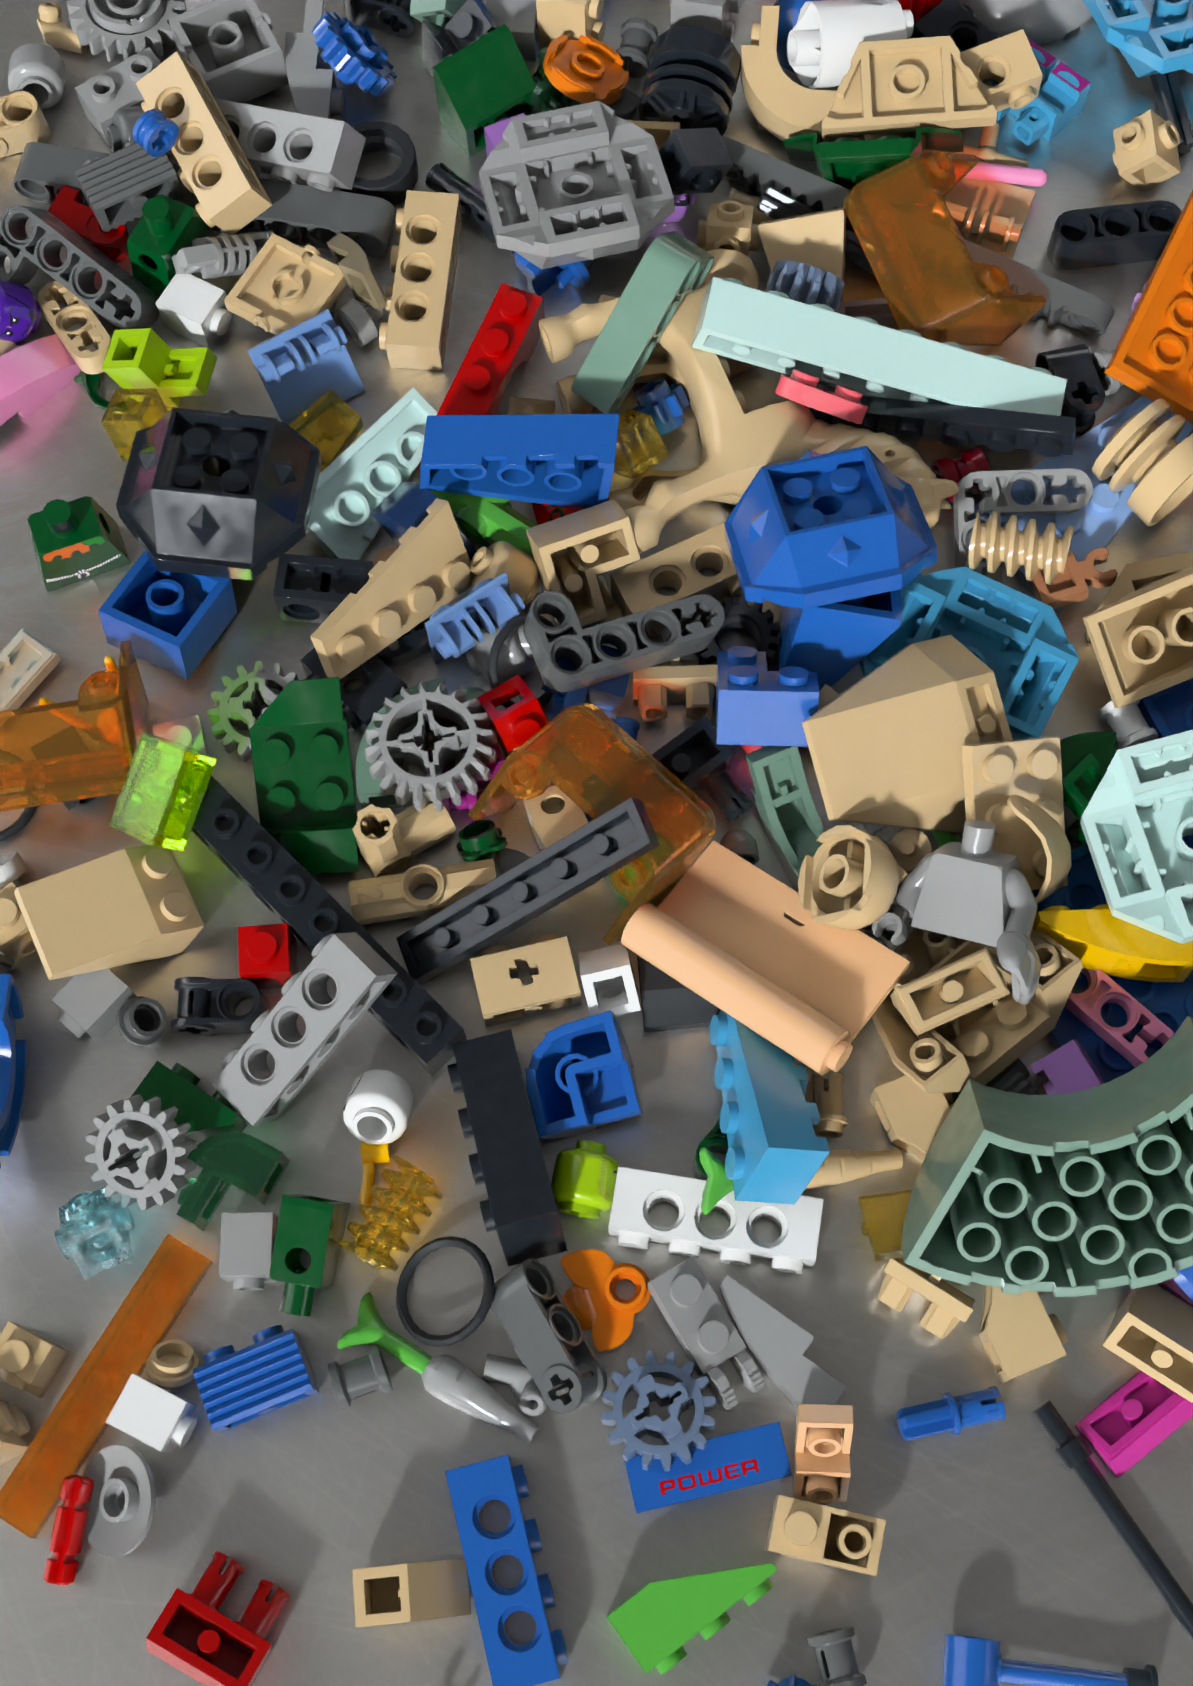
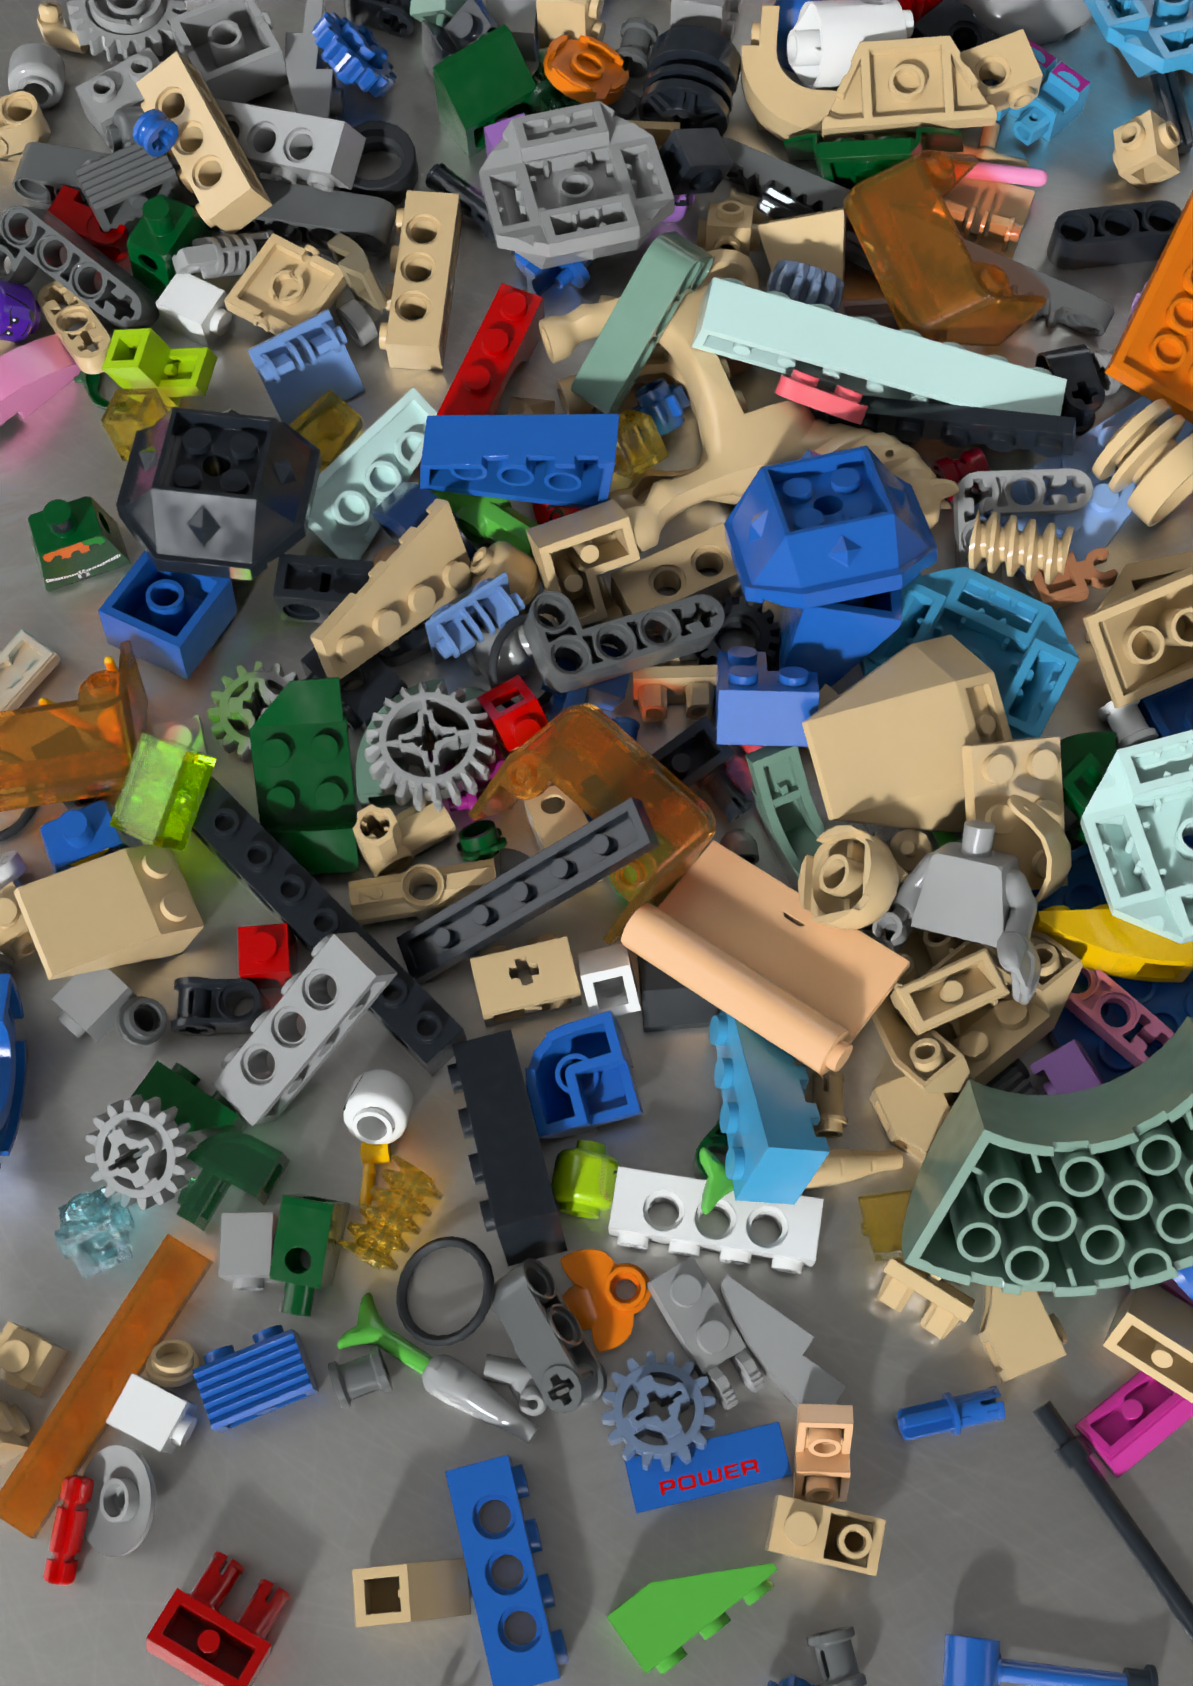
none -> blue torso [39,800,143,874]

